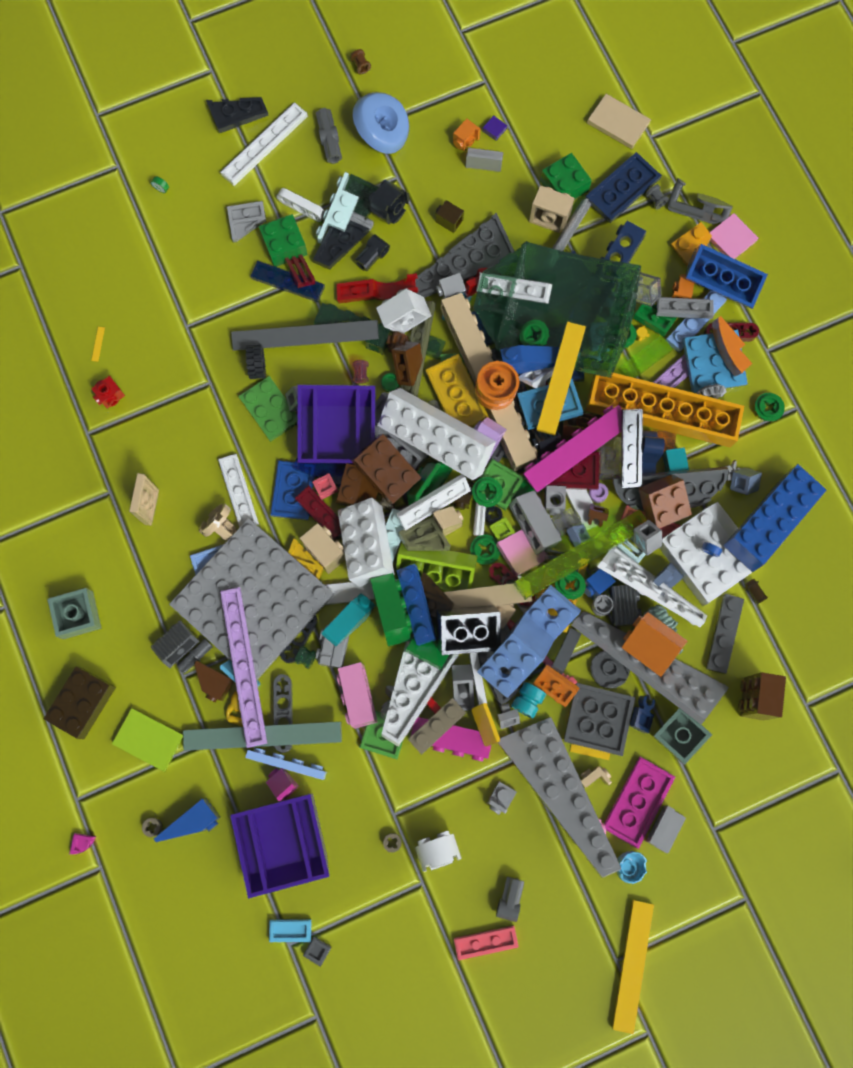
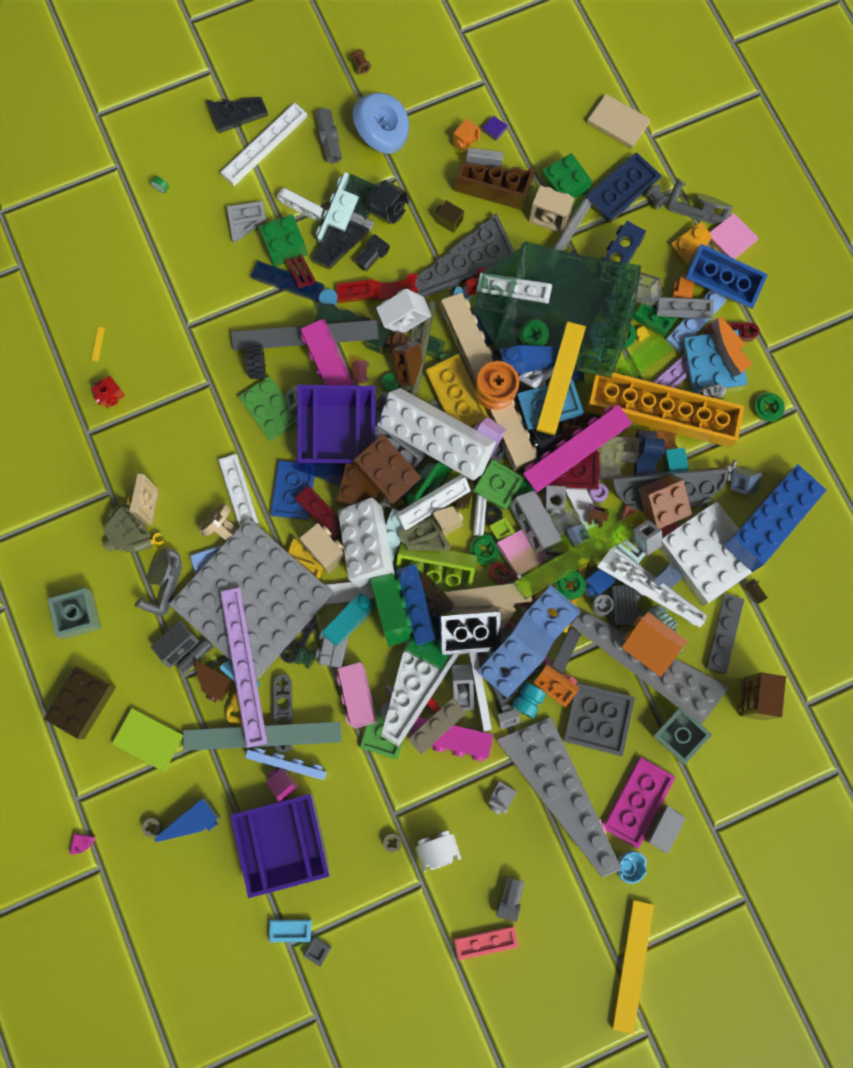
coral tile [313,473,338,500] -> none
light grey brick [436,273,466,299] -> none
yellow slope [471,703,500,747] -> none
green gear [472,477,503,508] -> none
yellow piece [570,744,610,760] -> none
tan bracket [580,766,612,788] -> none
dark grey tile [590,650,630,689] -> none
tile [621,409,643,488] -> none
dark blue plate [629,696,655,733] -> none
blue tile [701,542,722,557] -> none
none -> olive torso [103,495,165,553]
none -> dark grey piece [134,547,182,616]
none -> dark pink brick [301,320,354,386]
none -> dark azure tile [319,289,338,309]
none -> reddish brown wedge [455,163,535,210]

